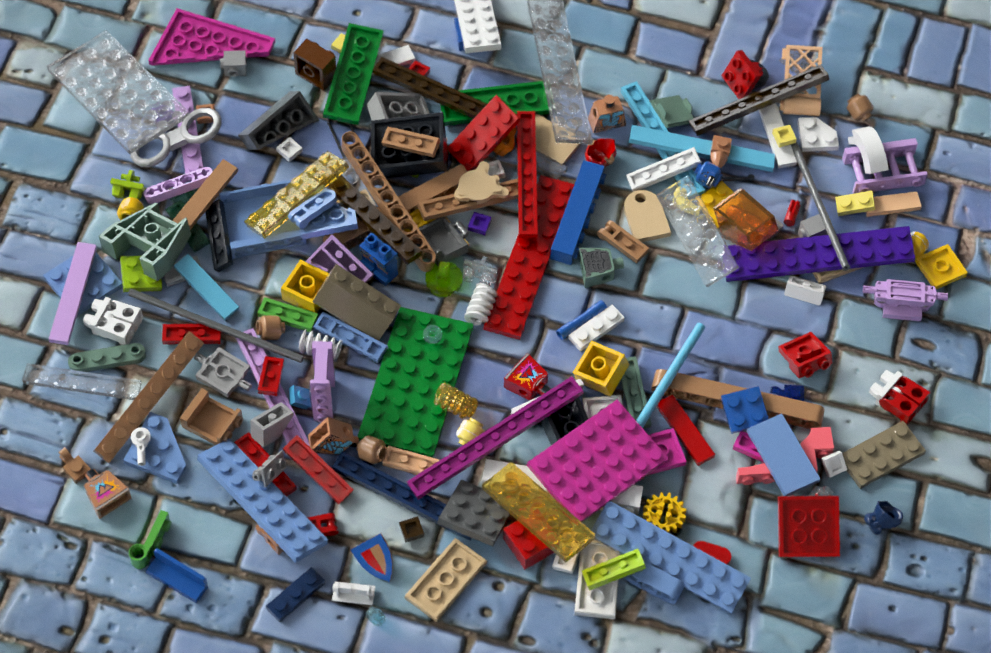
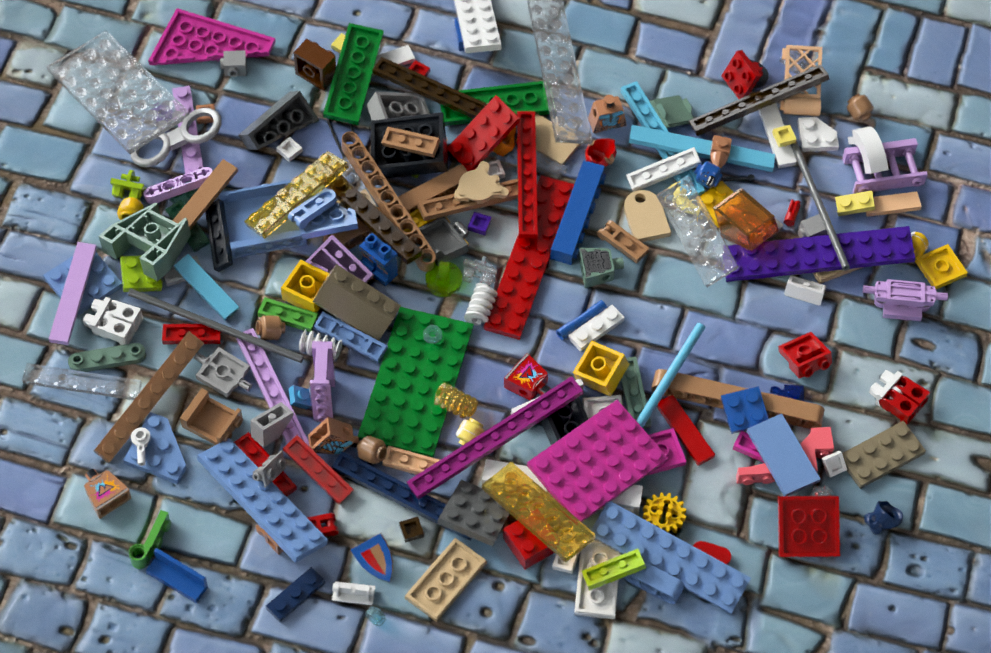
medium nougat plate [58,447,91,484] -> none
red plate [258,356,285,396] -> none

